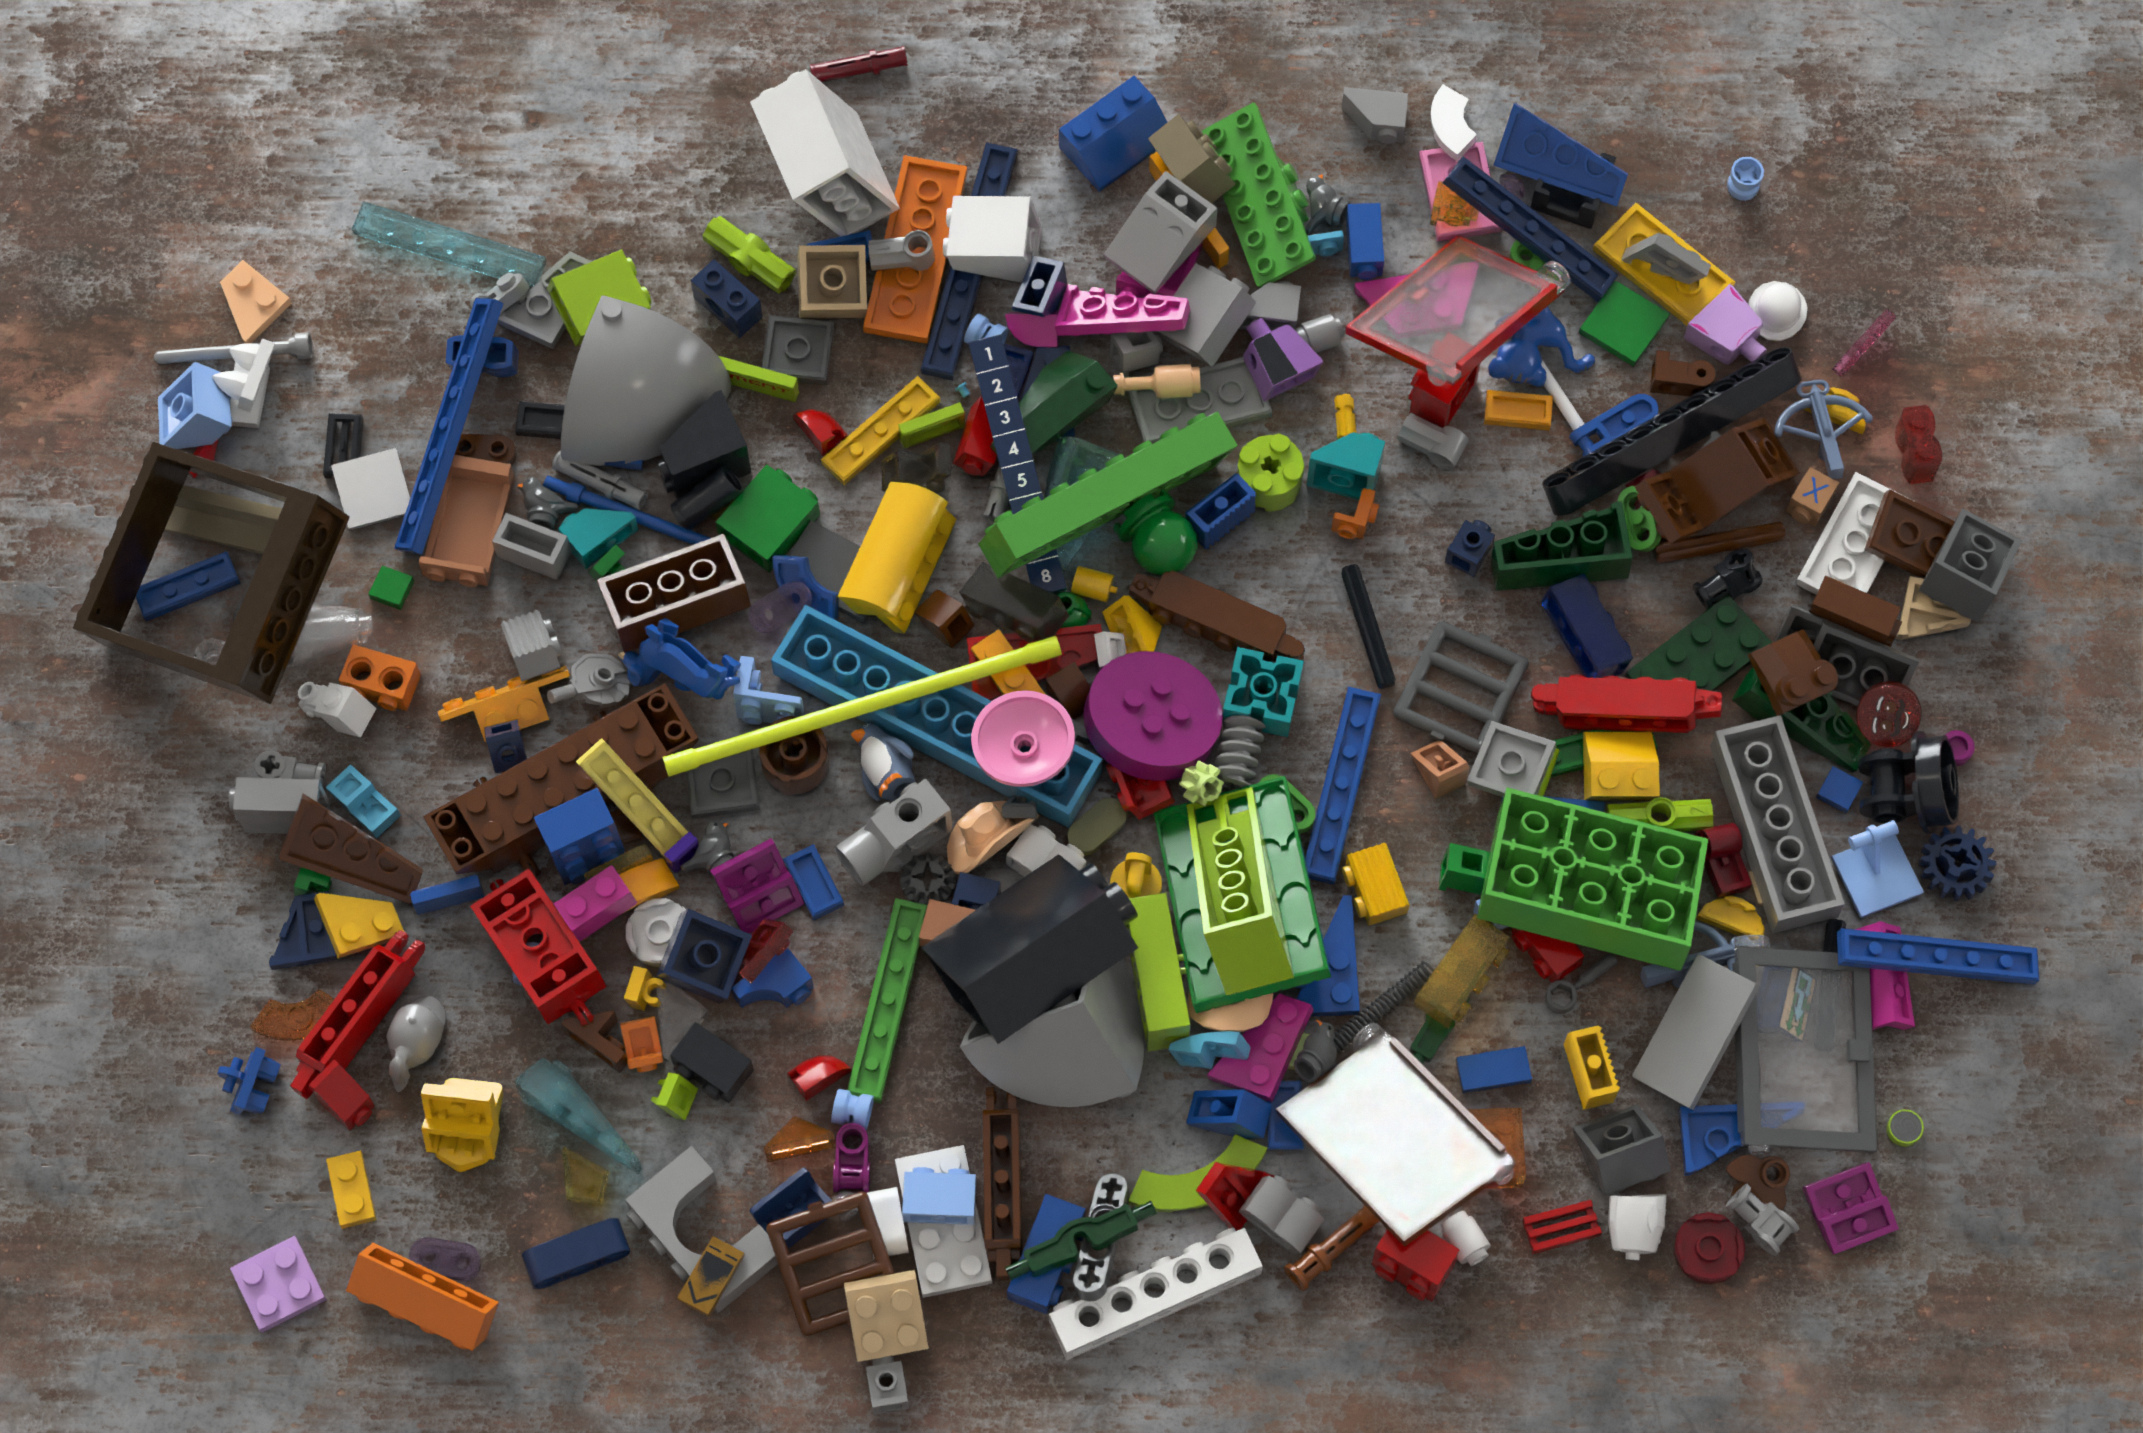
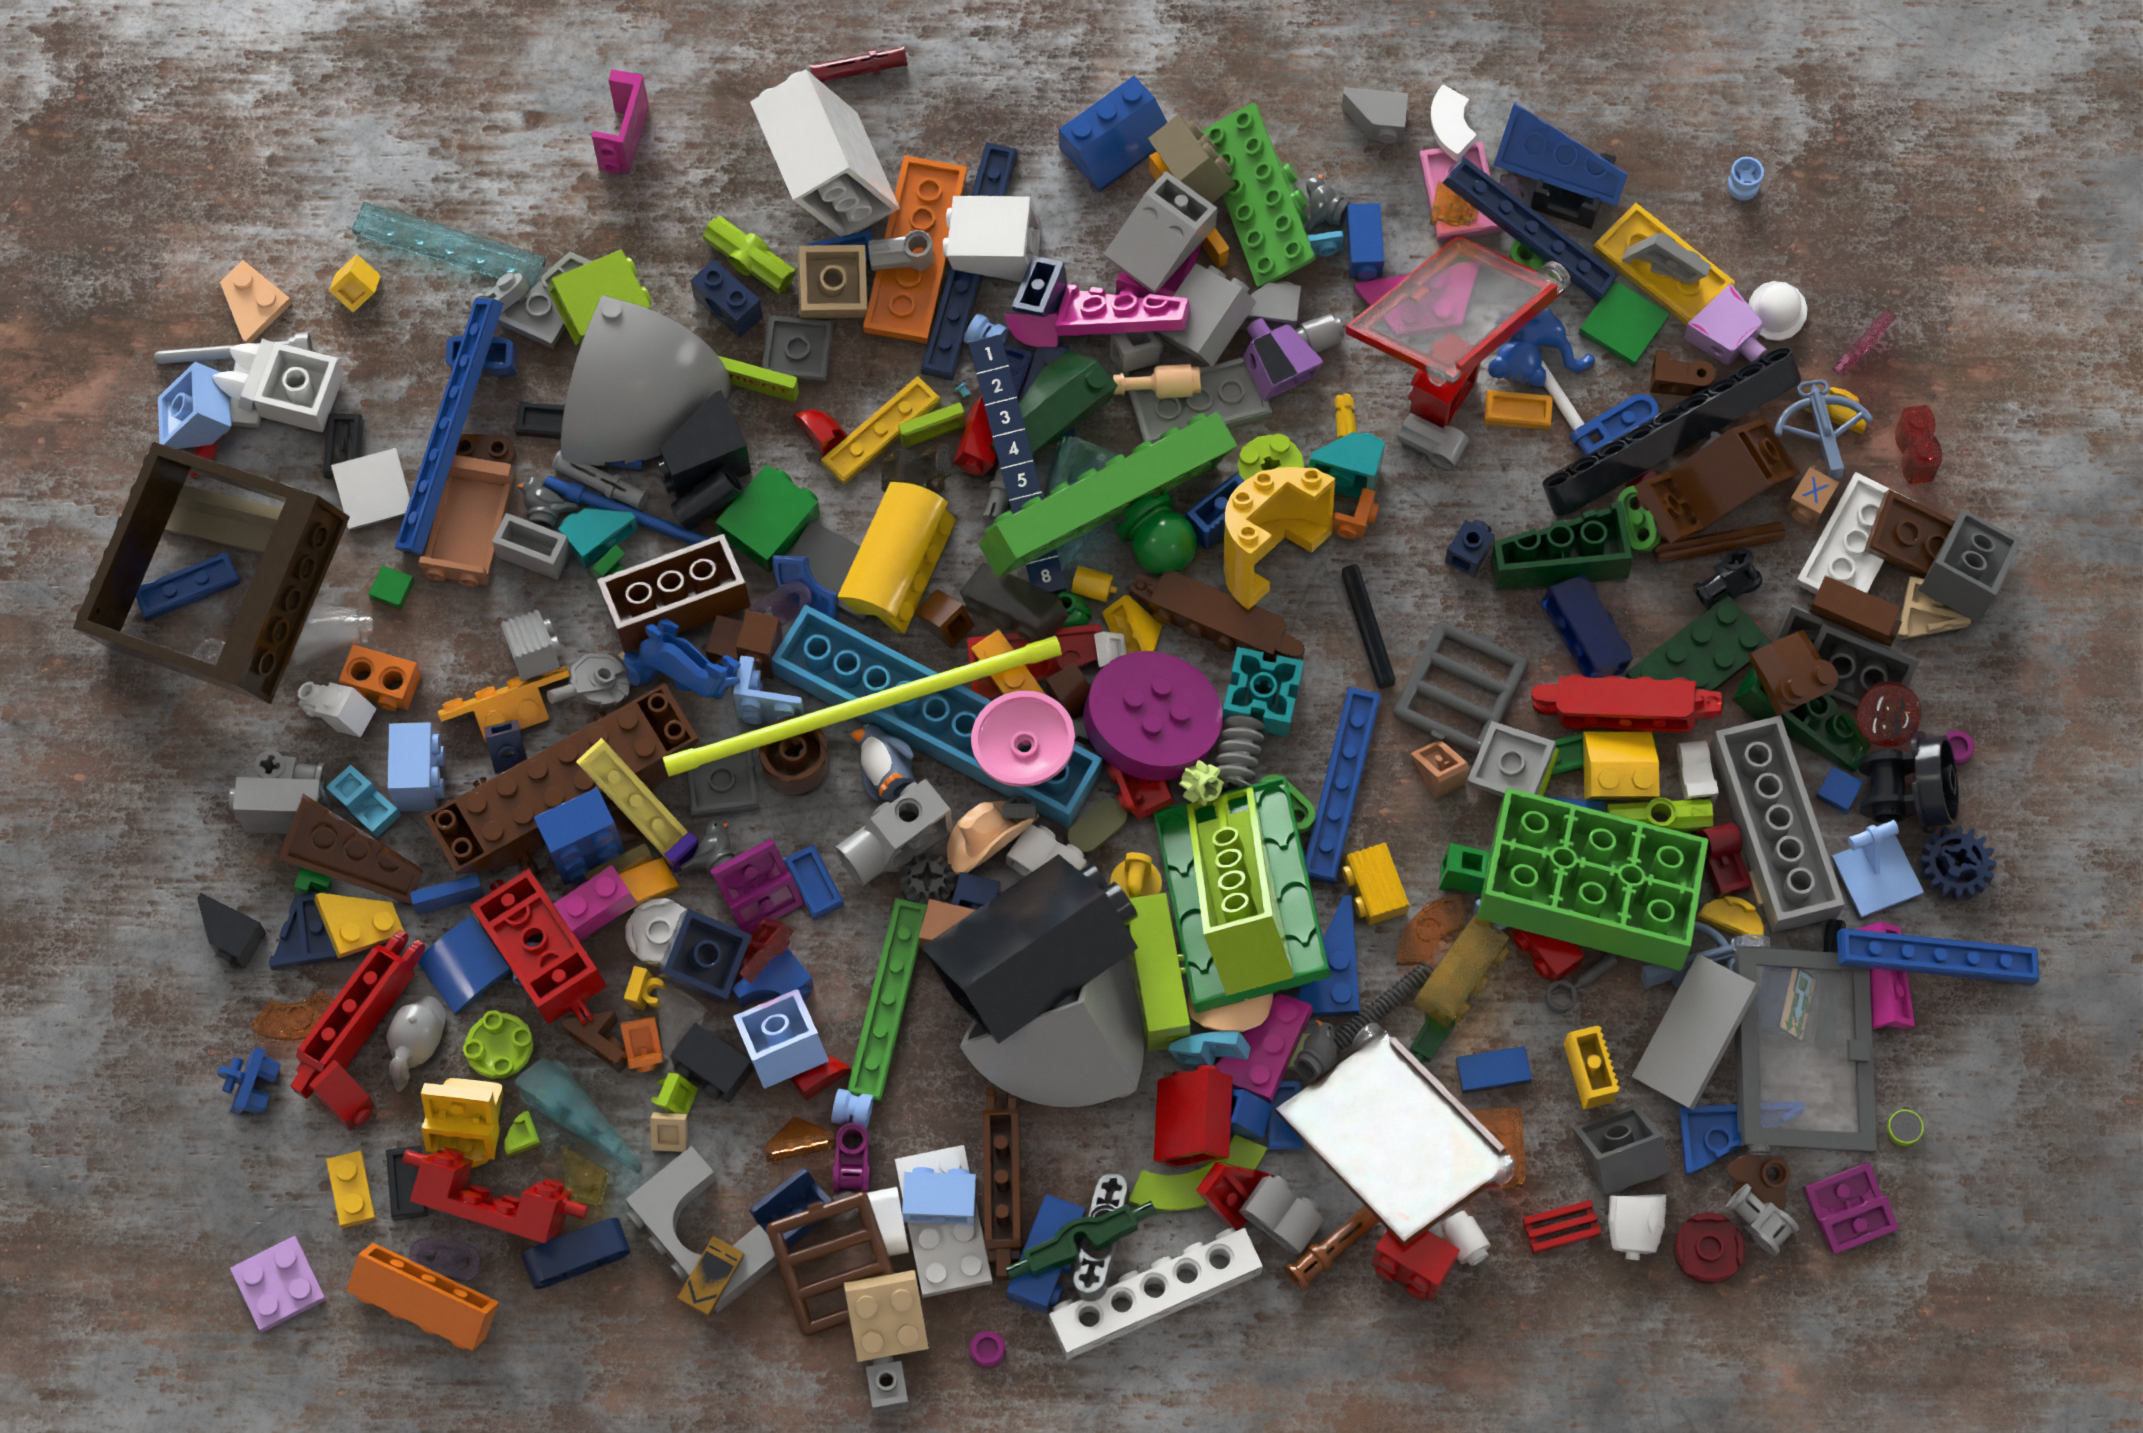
none -> black slope [197,893,266,968]
none -> white brick [253,342,344,433]
none -> yellow panel [329,254,381,312]
none -> black tile [386,1145,429,1221]
none -> light blue brick [388,722,446,812]
none -> red brick [402,1147,589,1244]
none -> blue slope [418,915,512,1016]
none -> lime dish [463,1010,533,1079]
none -> lime tile [505,1110,541,1158]
none -> dark pink panel [592,69,649,173]
none -> tan plate [650,1112,688,1152]
none -> reddish brown brick [705,610,783,680]
none -> light blue brick [733,989,829,1089]
none -> magenta tile [970,1331,1006,1369]
none -> red brick [1153,1065,1233,1169]
none -> yellow cylinder [1223,467,1335,610]
none -> clear orange tile [1396,894,1464,966]
none -> white leg [1677,740,1719,805]

